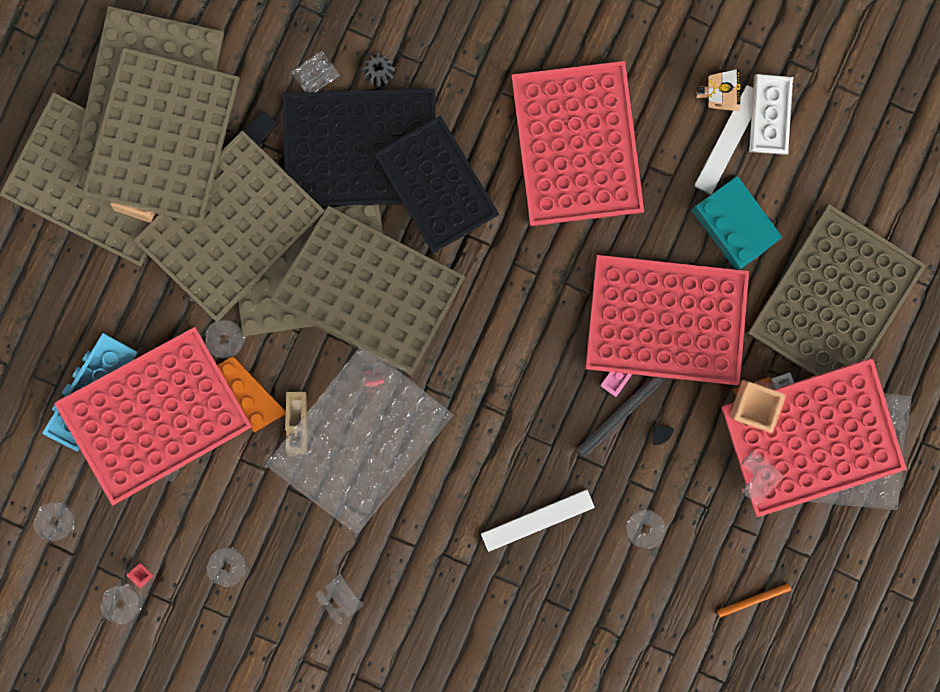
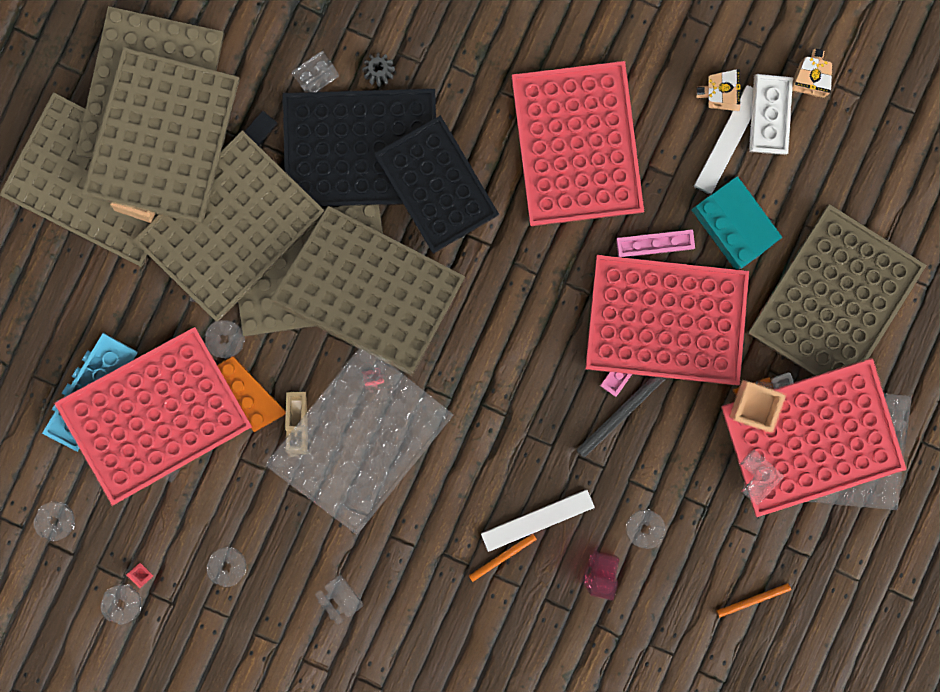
black tile [652,426,674,445] -> none
none -> orange bar [469,534,537,582]
none -> clear pink brick [584,551,619,601]
none -> bright pink plate [616,230,695,258]
none -> torso [792,49,832,98]

